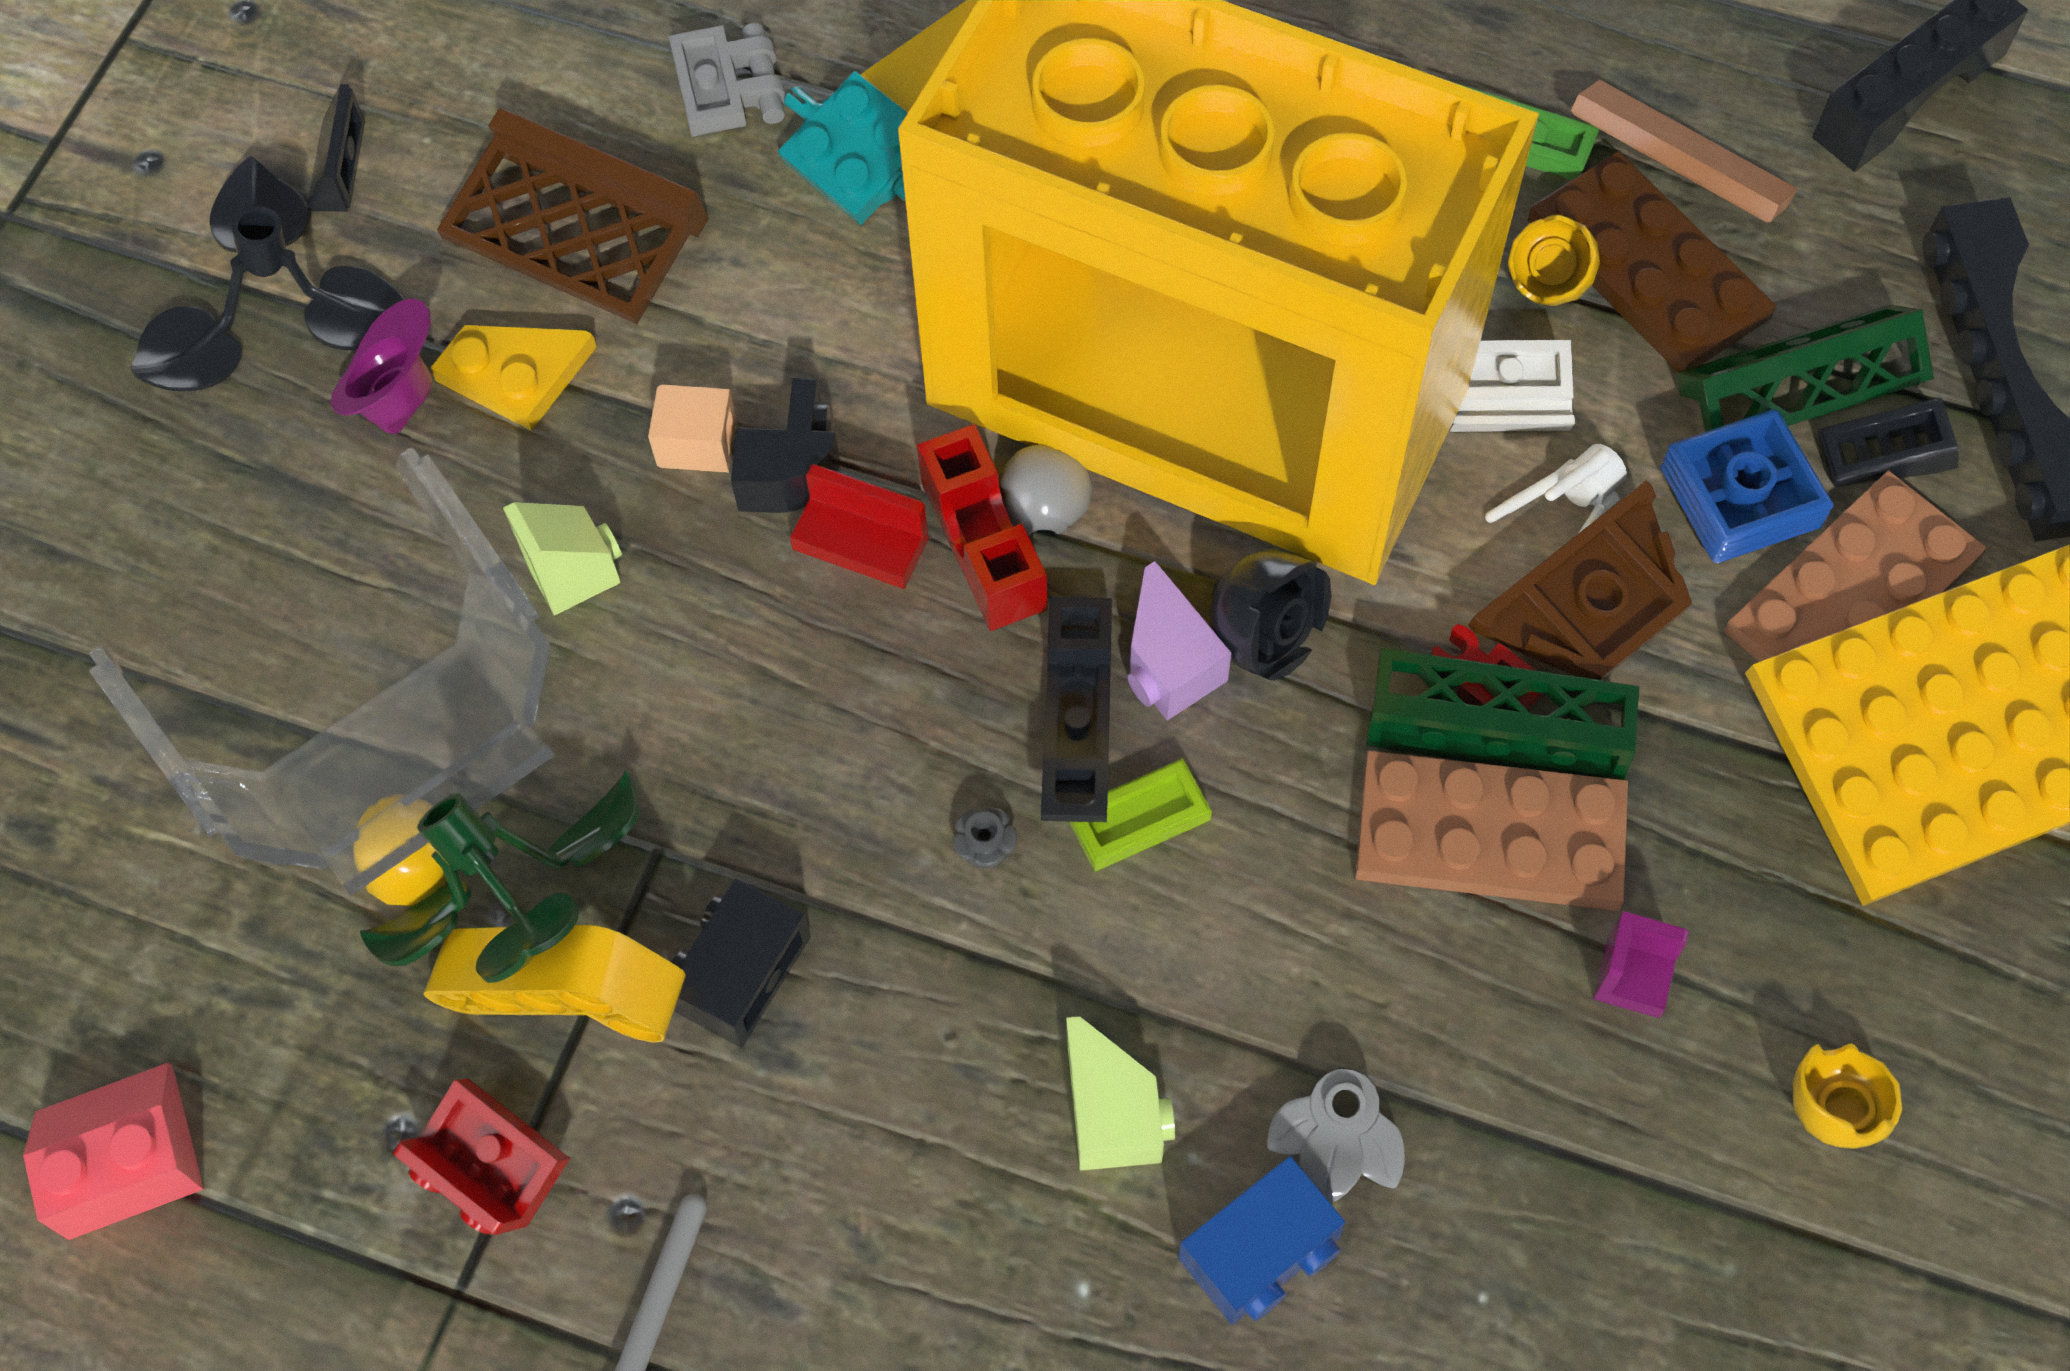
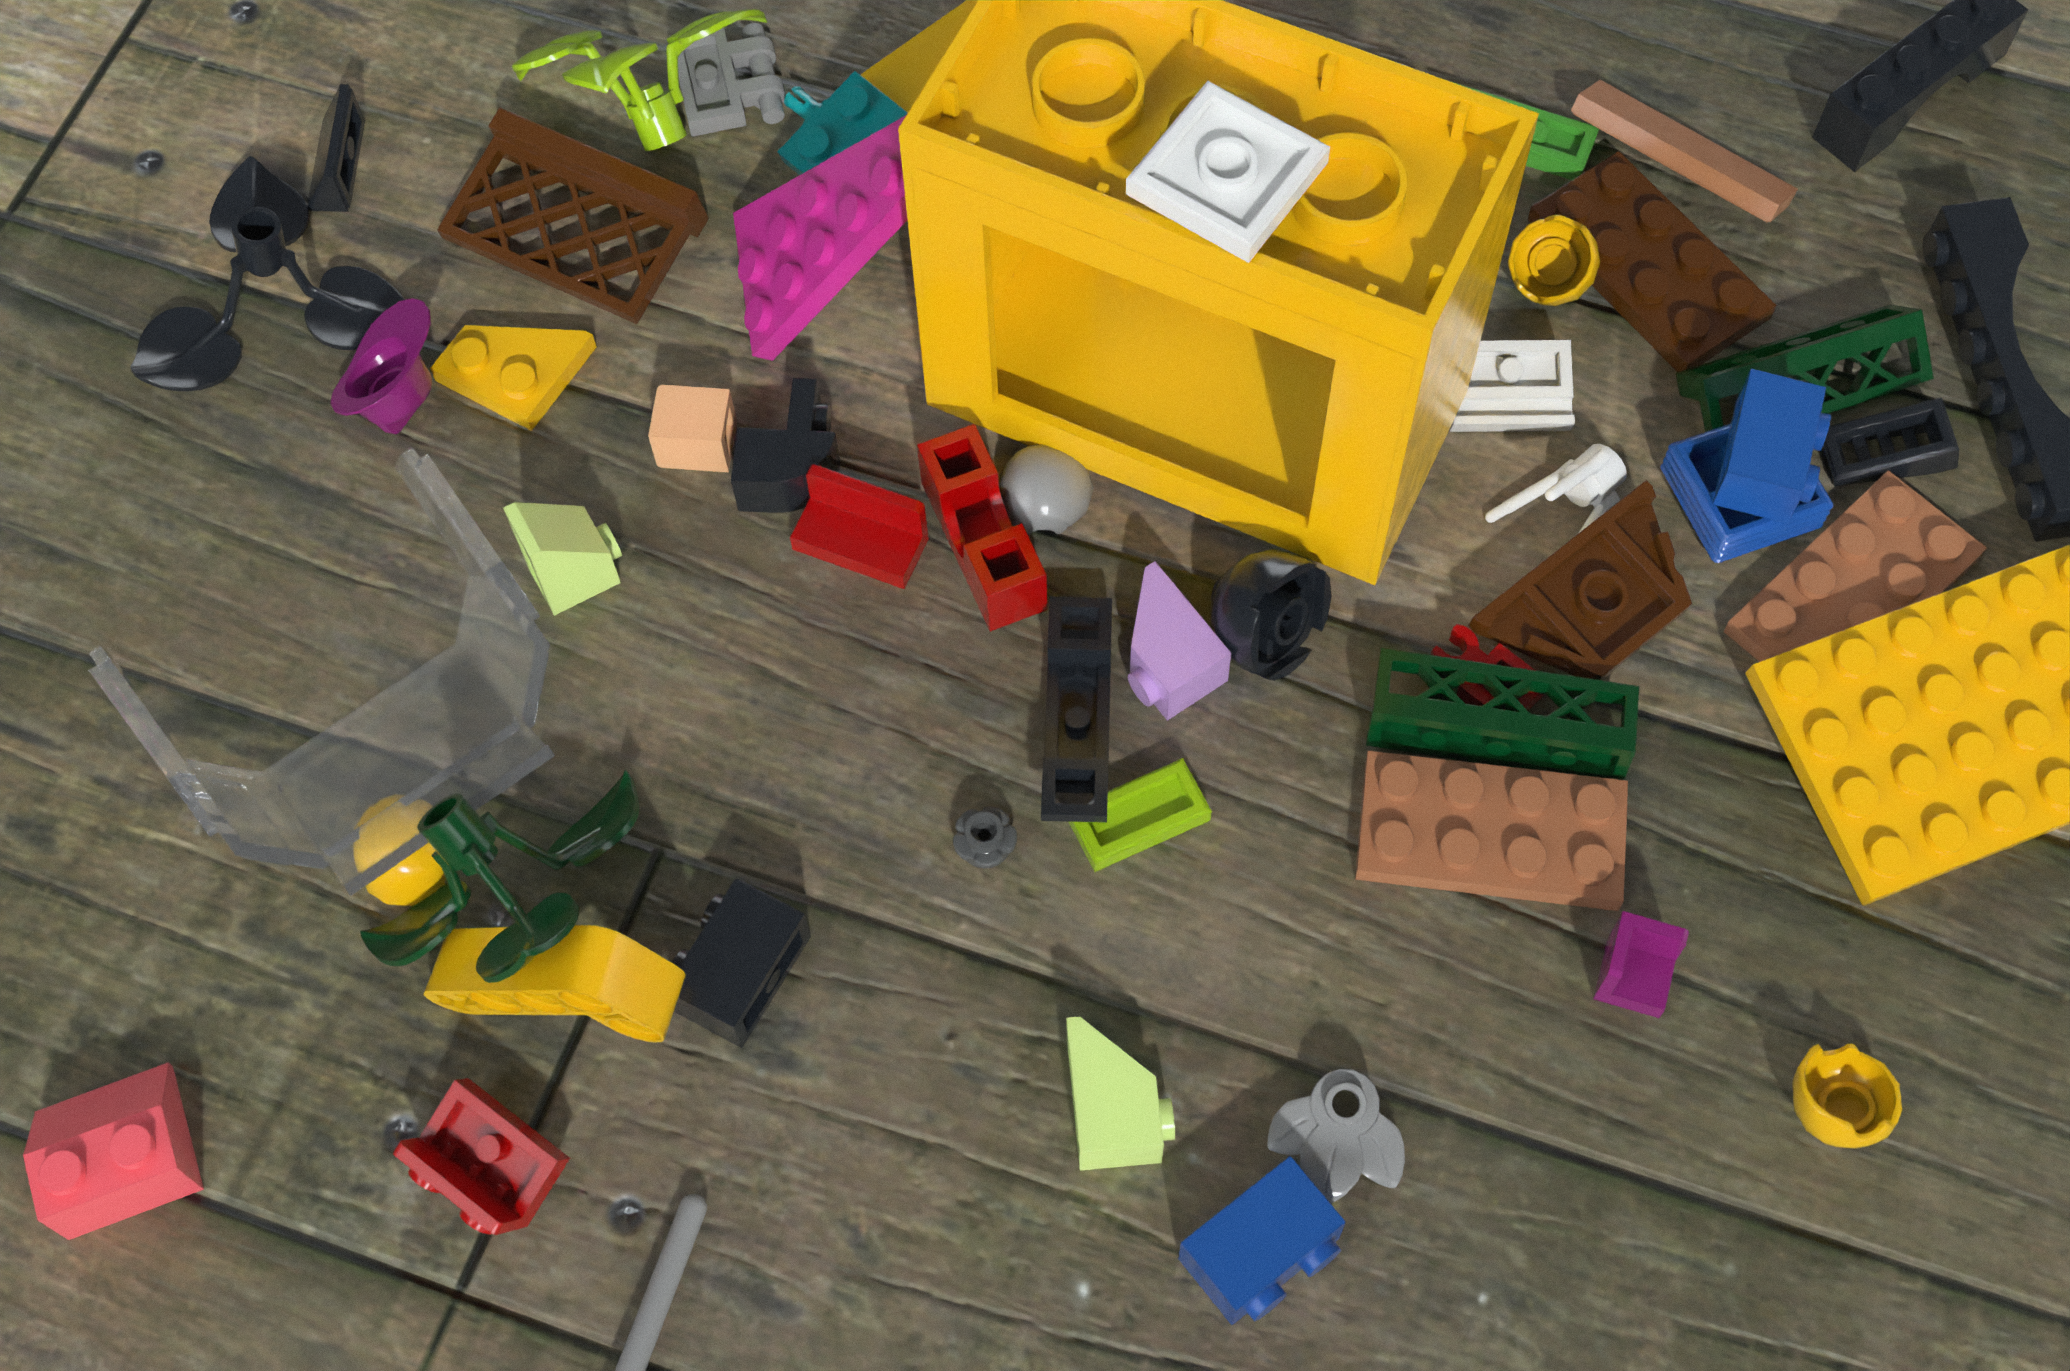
none -> lime plant [512,9,767,151]
none -> dark pink wing [733,115,908,361]
none -> white plate [1126,81,1330,263]
none -> blue brick [1713,369,1831,524]

